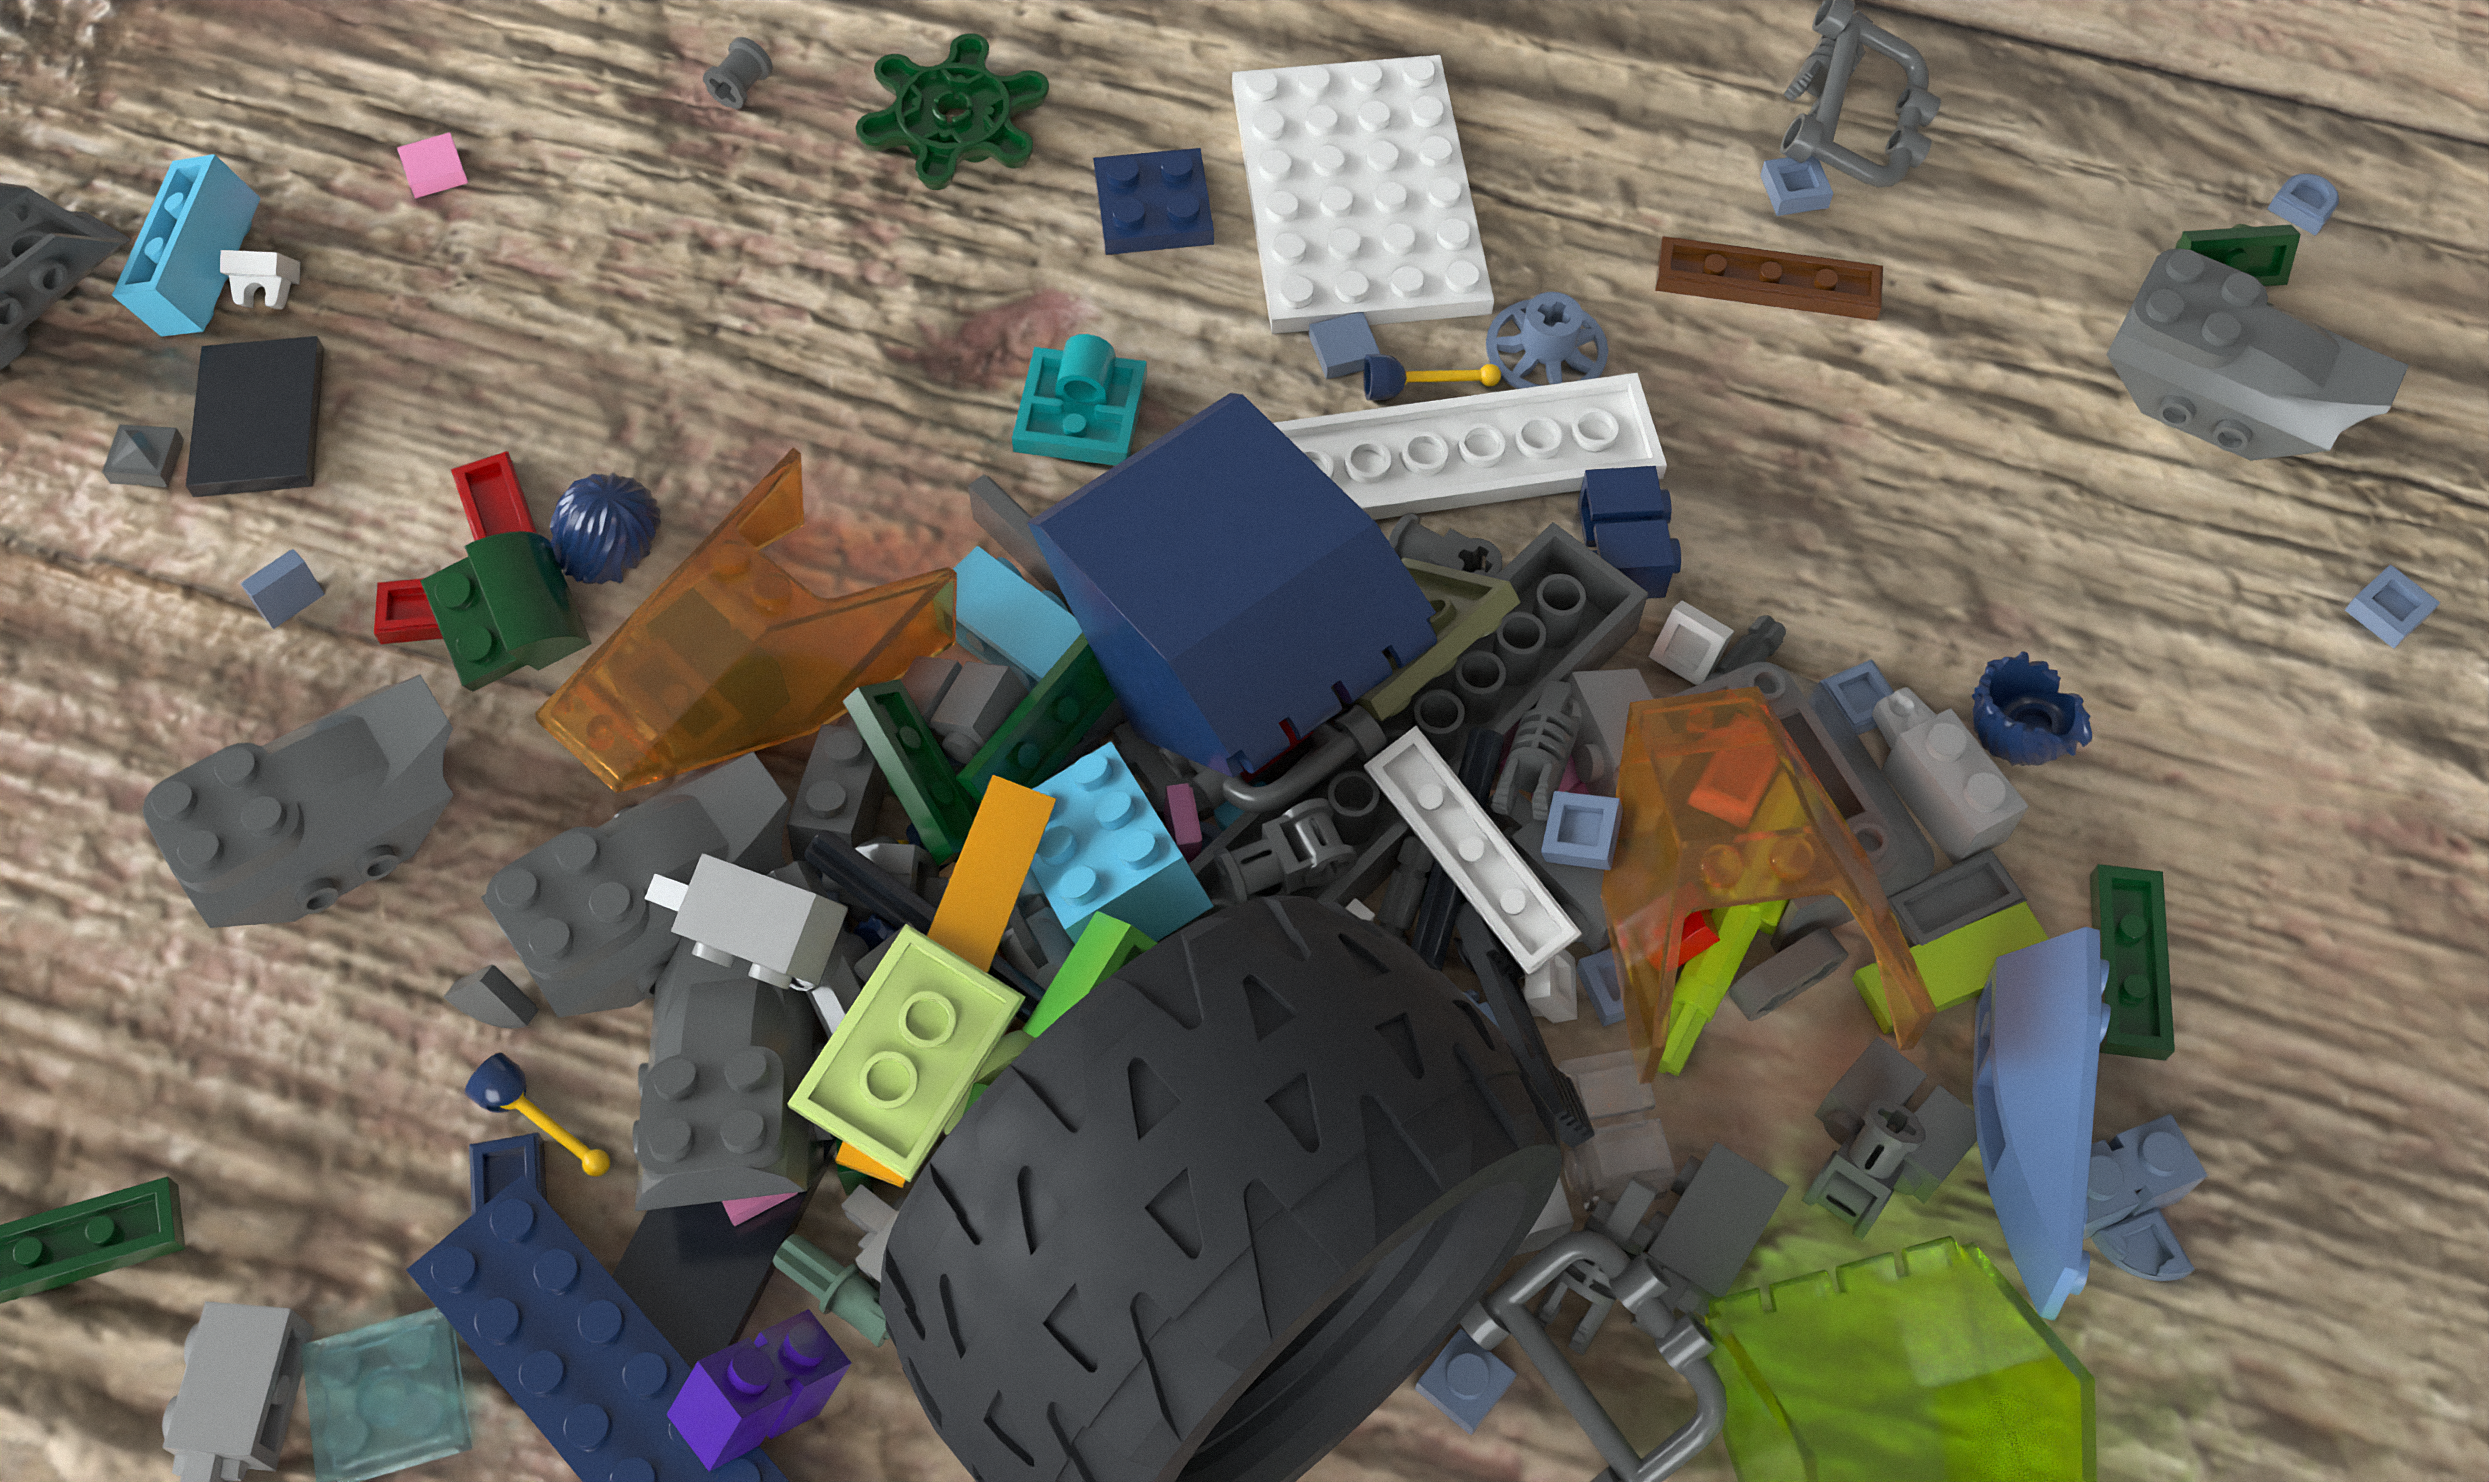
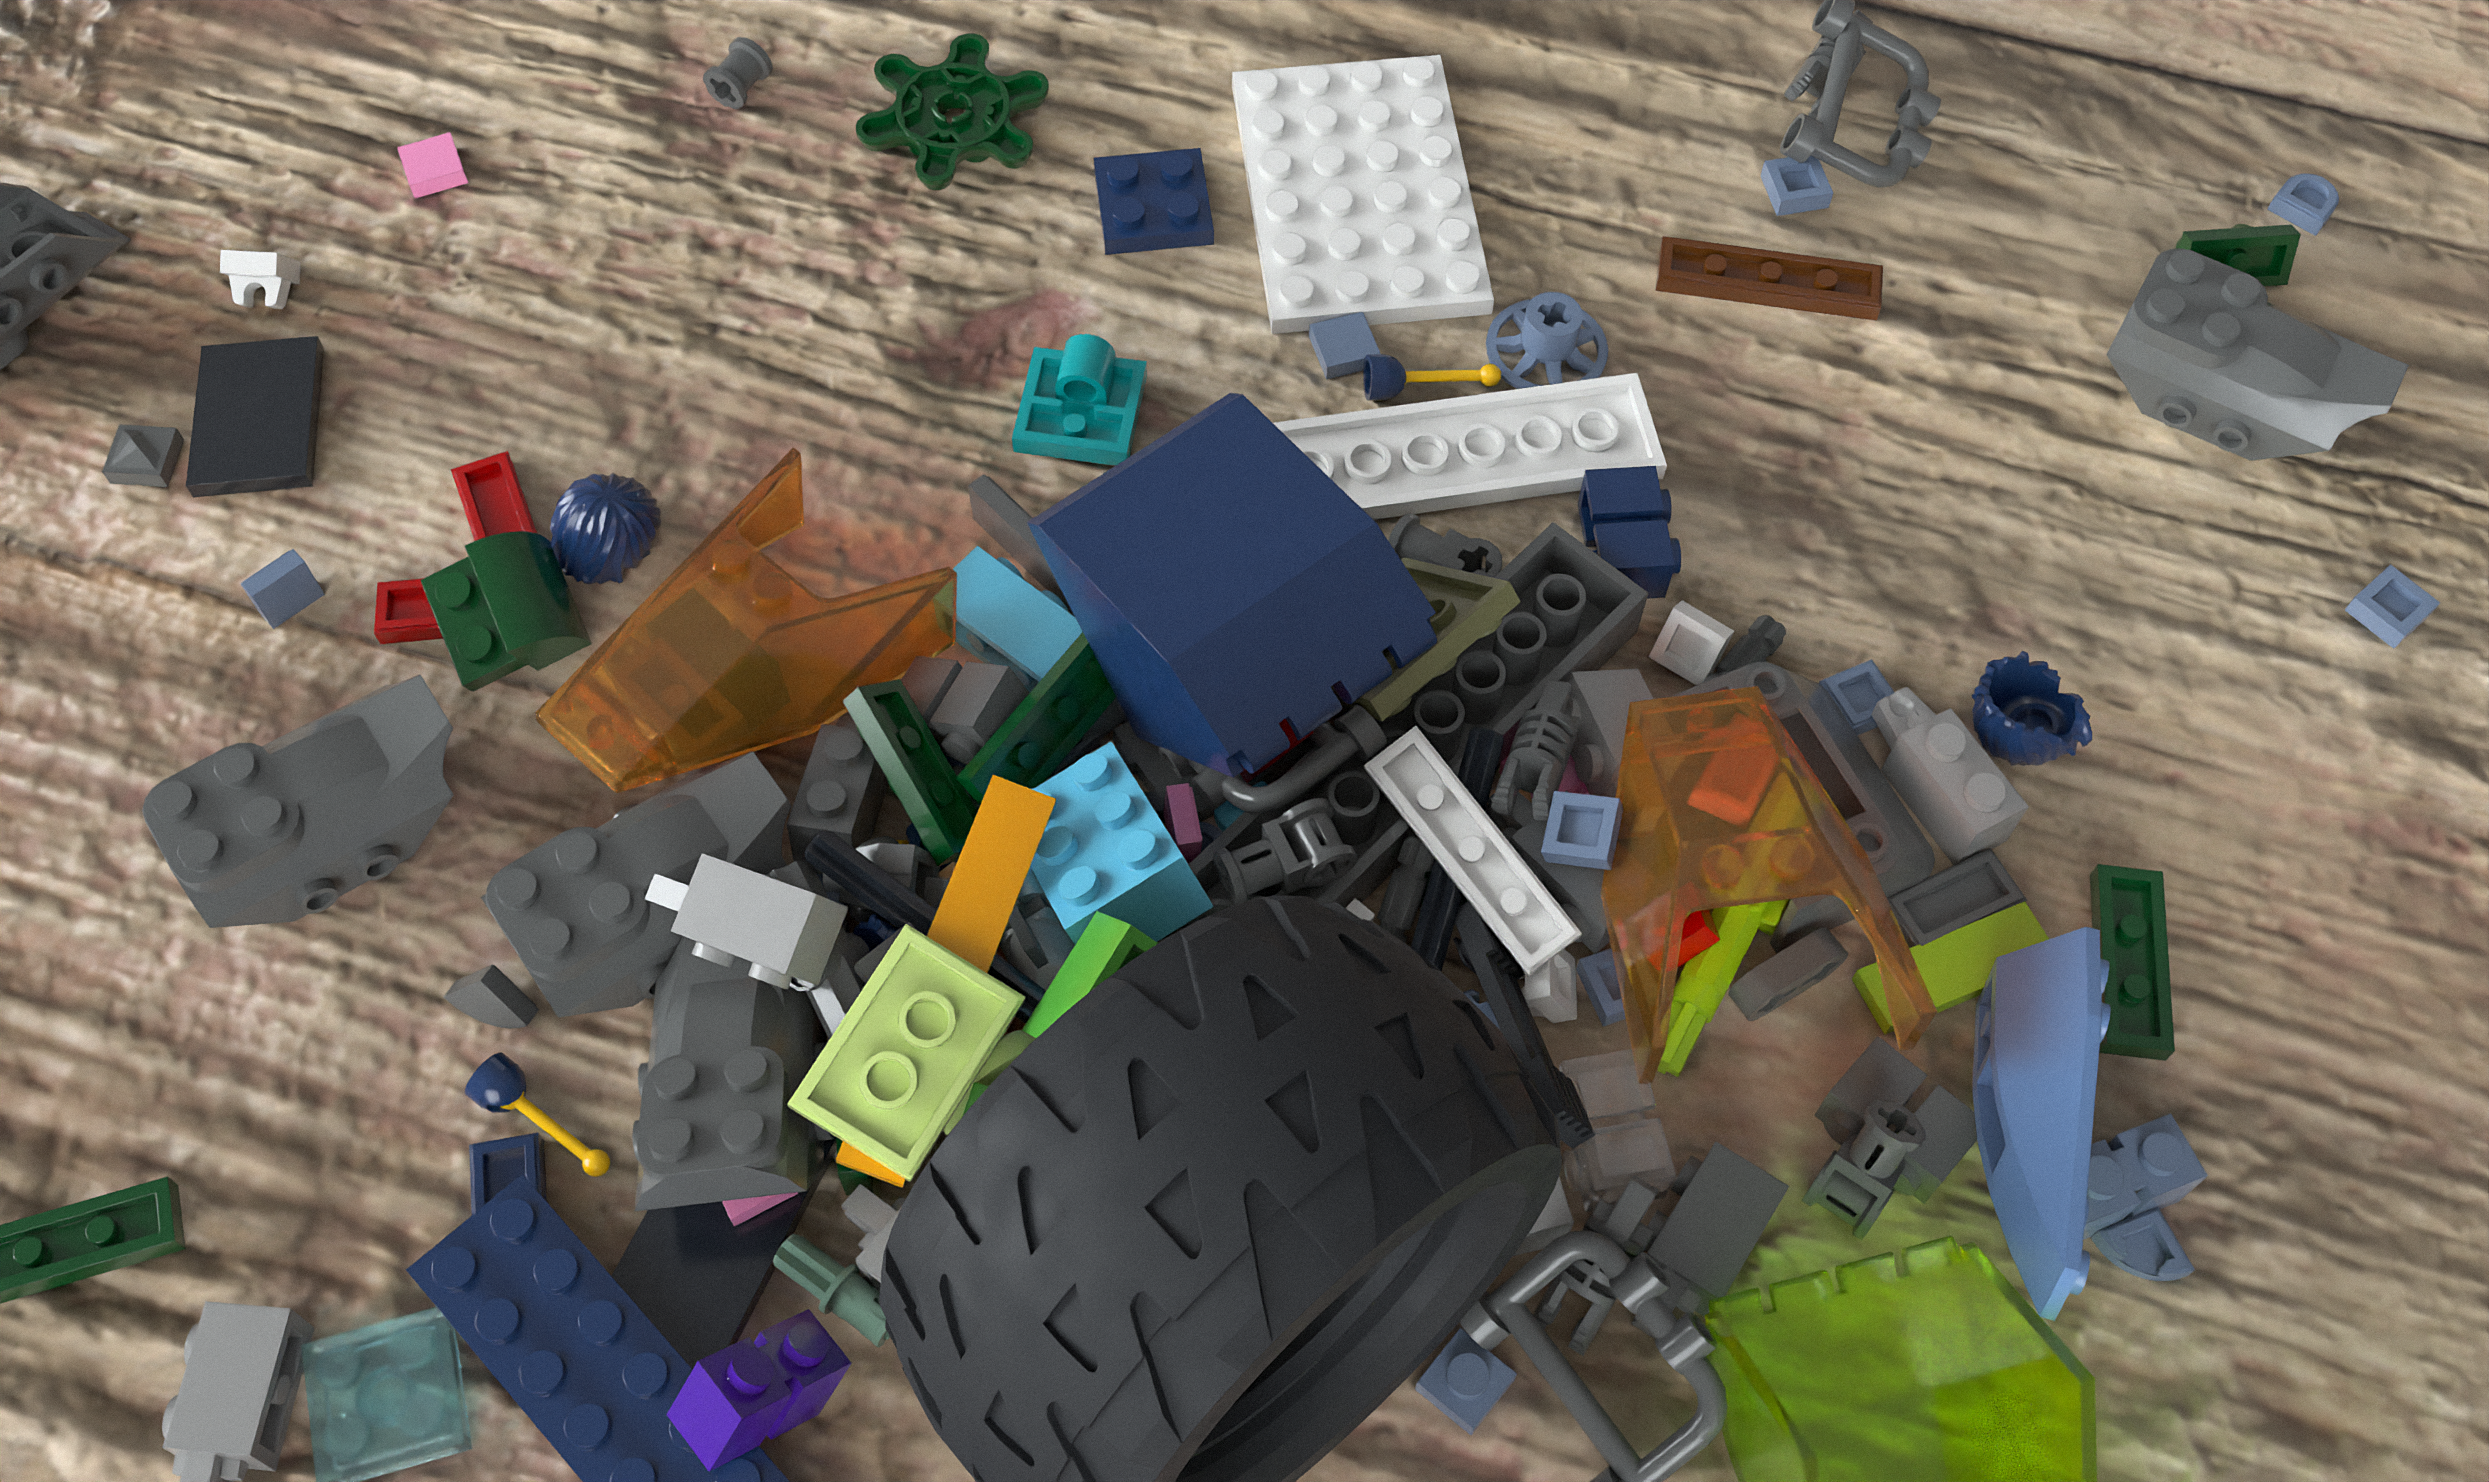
medium azure brick [112,154,261,337] -> none

